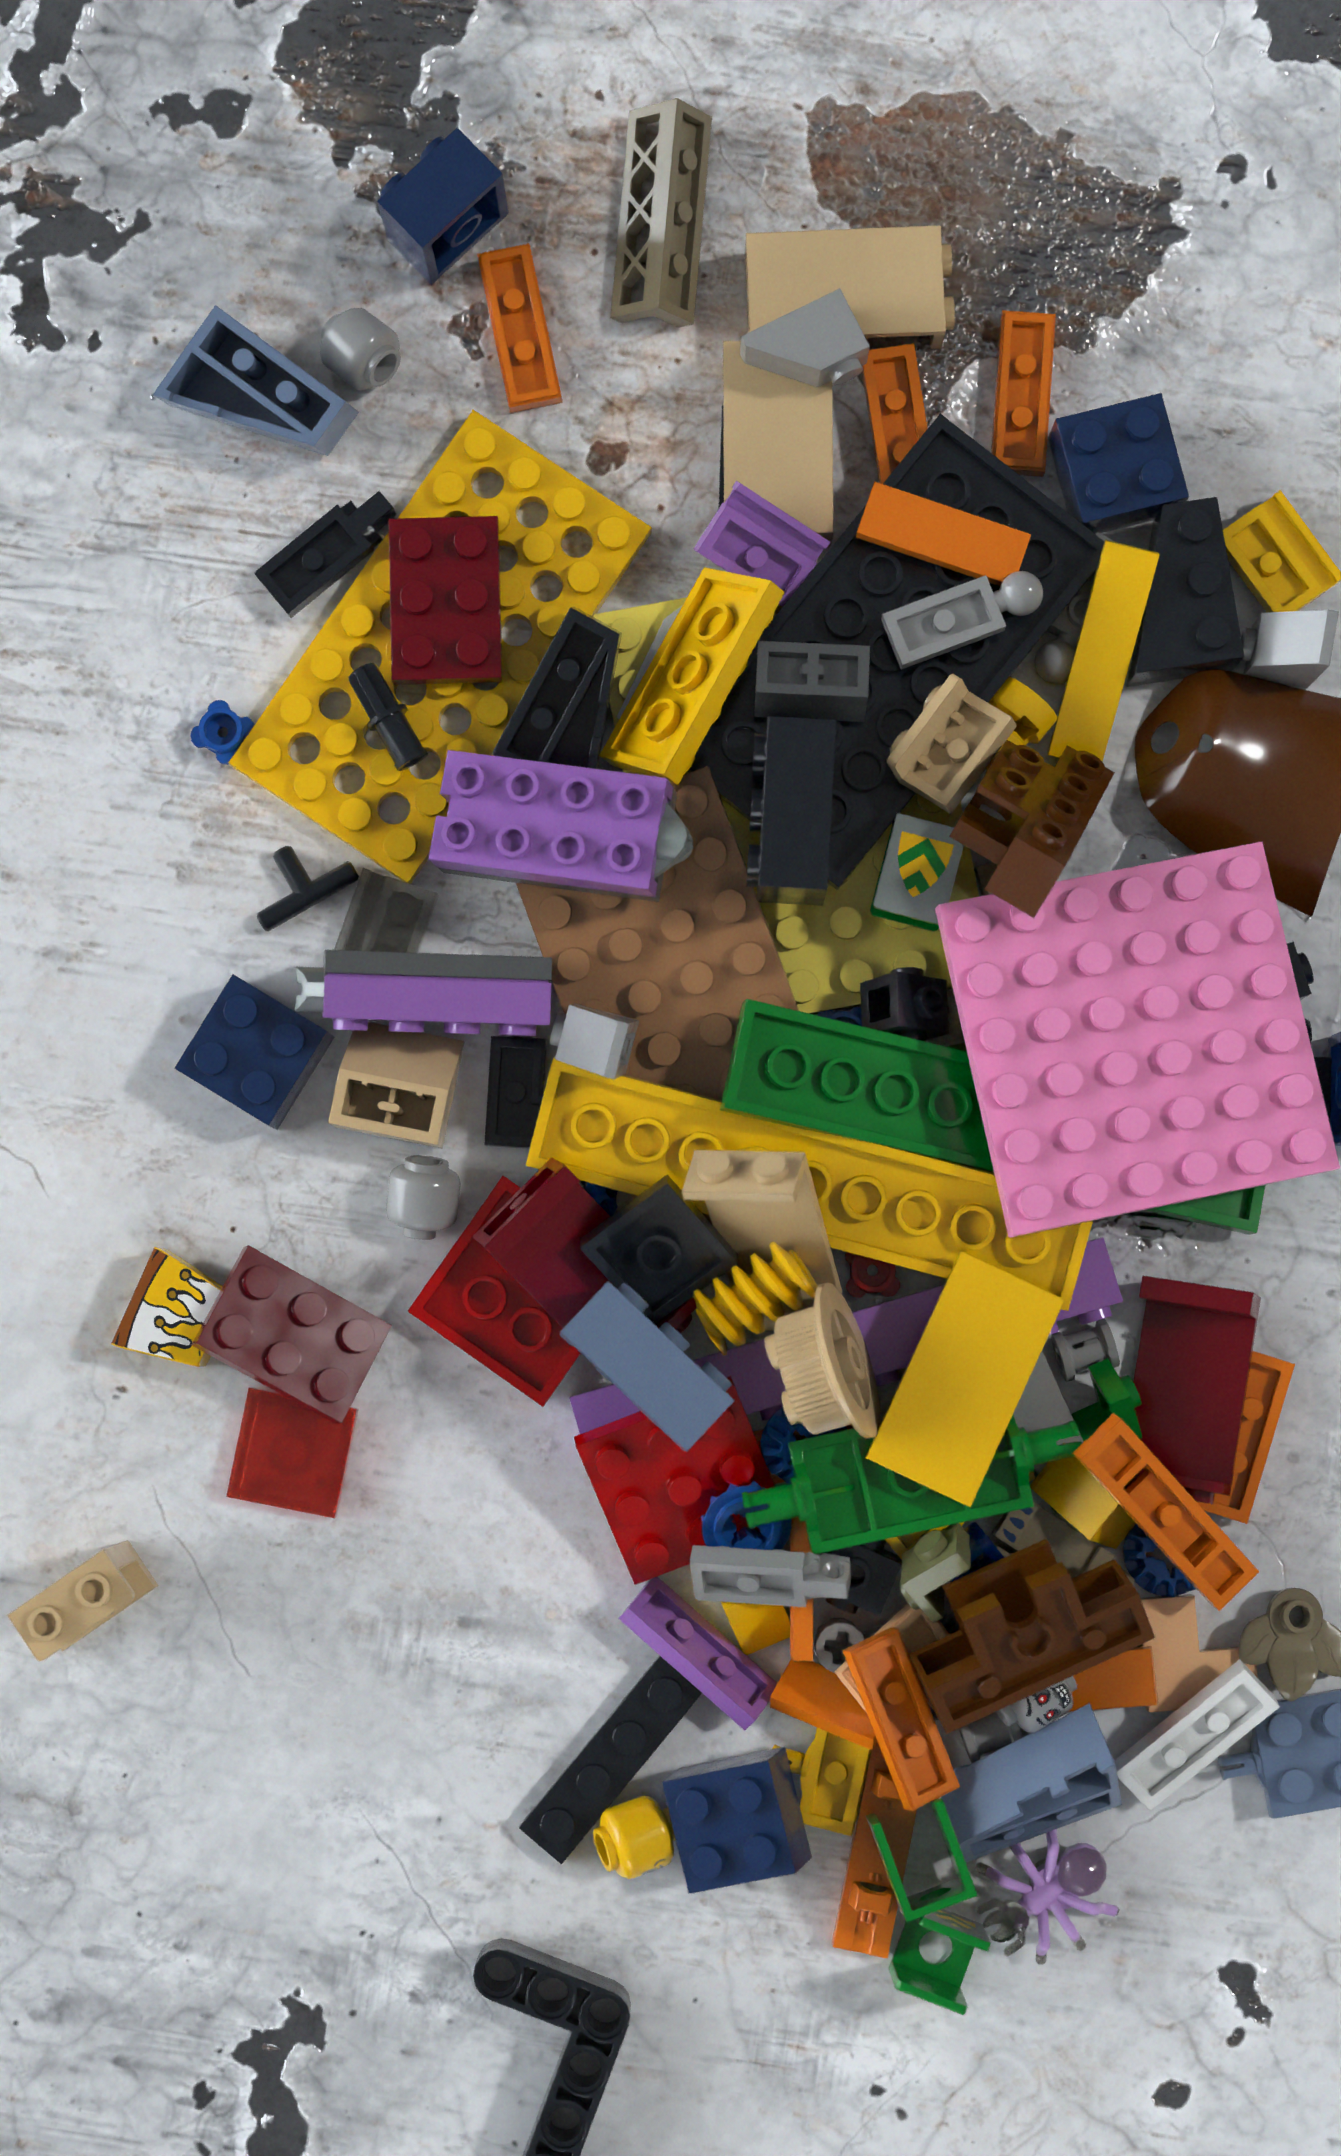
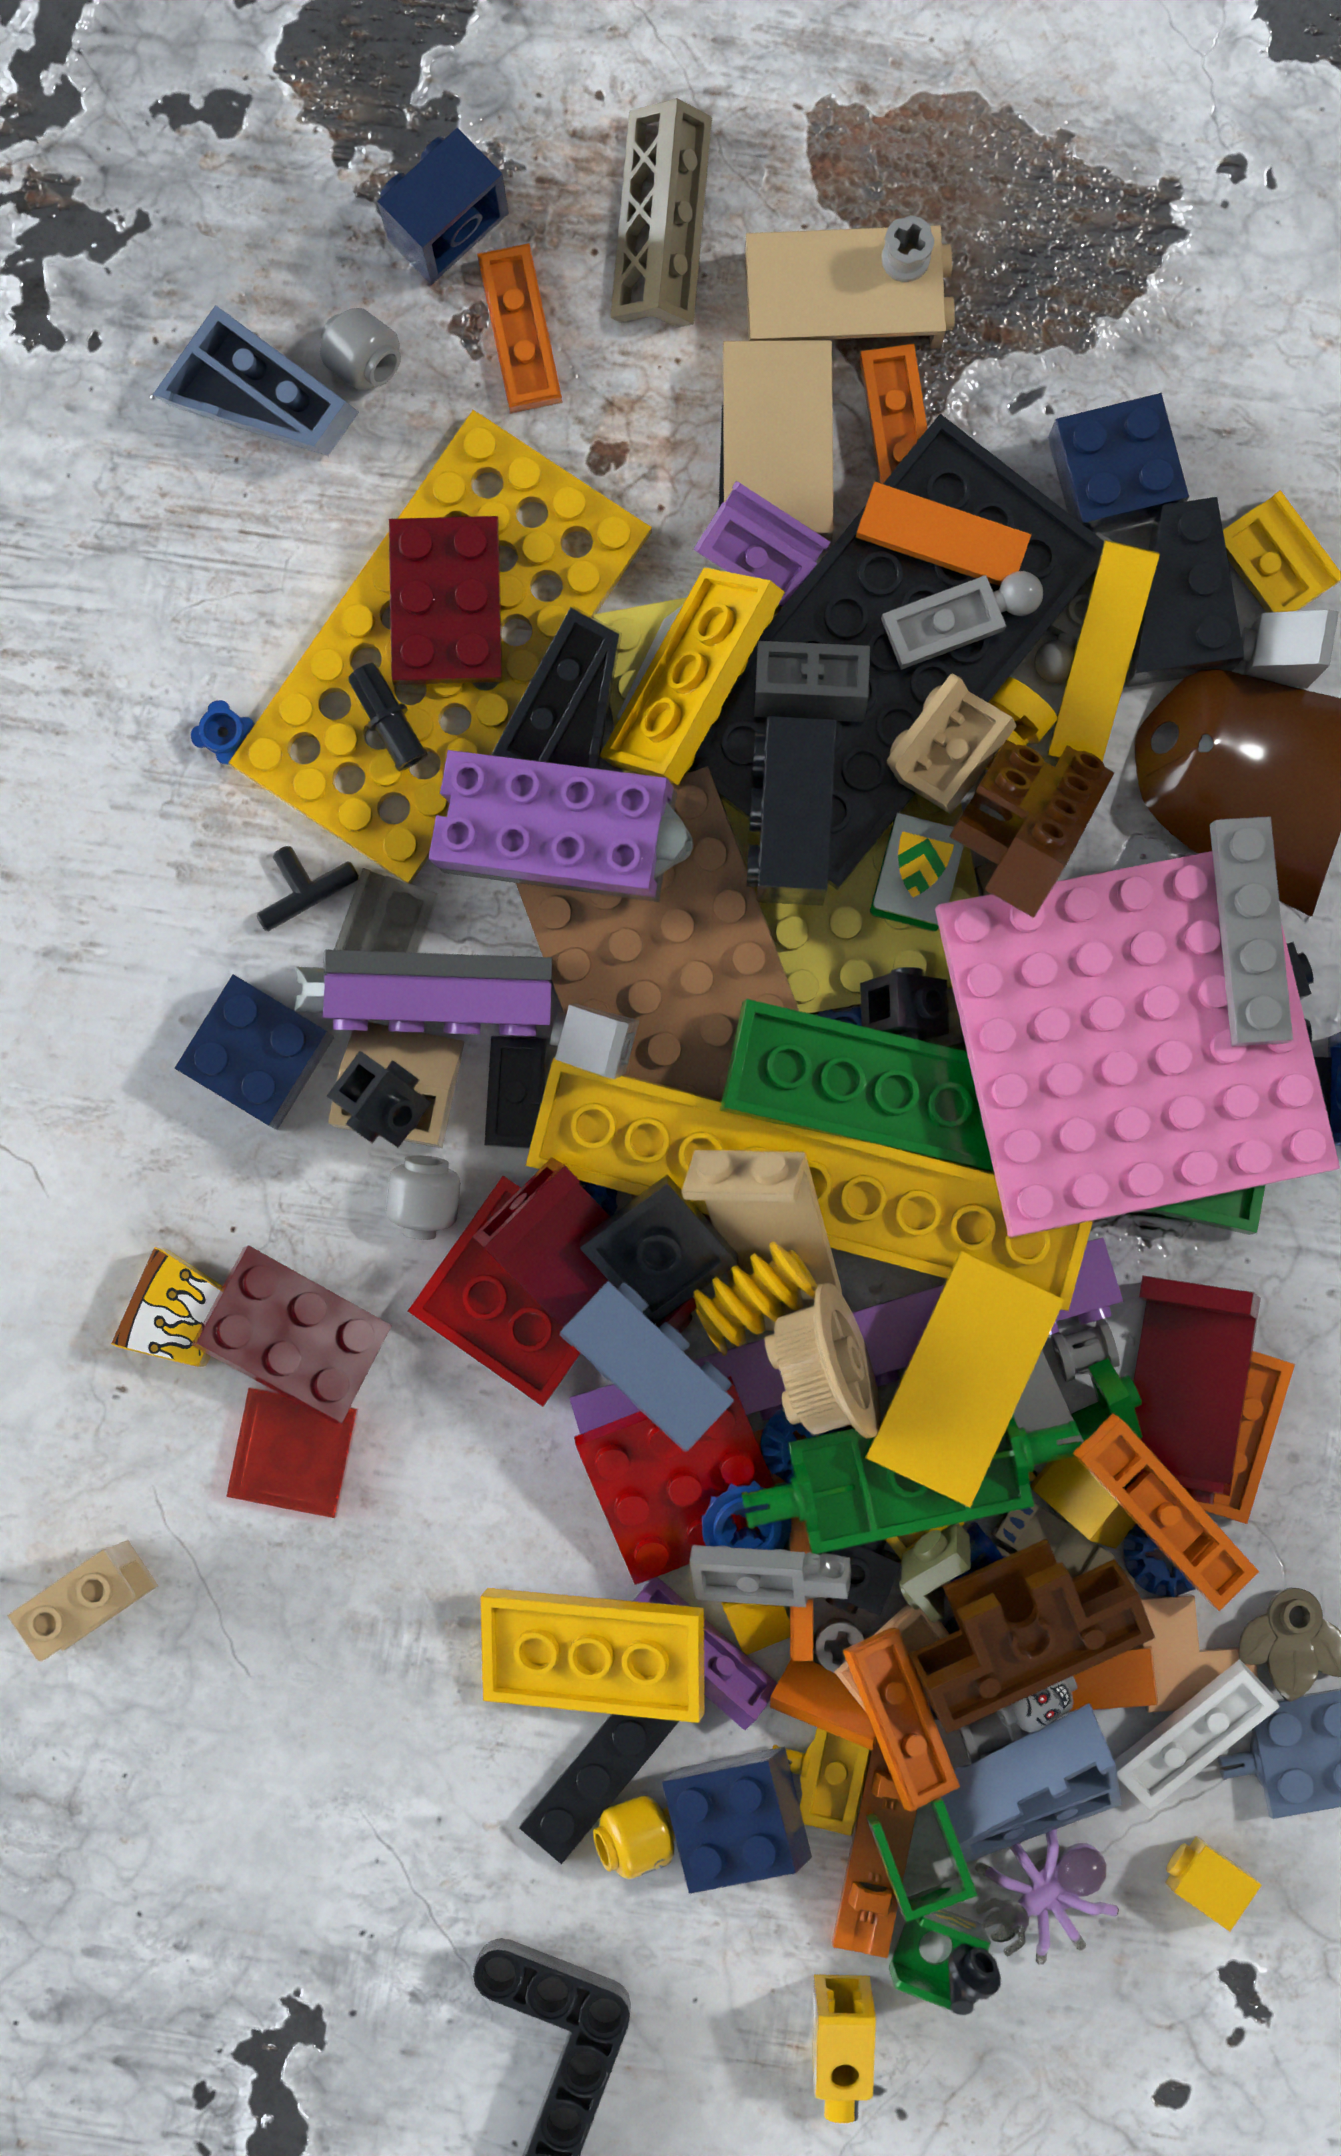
black hinge [254,491,397,618] -> none
light grey slope [740,288,870,387] -> none
red plate [845,1252,900,1298] -> none
orange tile [991,310,1056,477] -> none
none -> black brick [327,1051,432,1148]
none -> yellow plate [480,1588,705,1723]
none -> yellow torso [812,1974,876,2124]
none -> light grey bush [882,215,934,282]
none -> black plate [948,1943,1001,2015]
none -> yellow brick [1165,1836,1262,1932]
none -> light grey plate [1210,817,1293,1046]

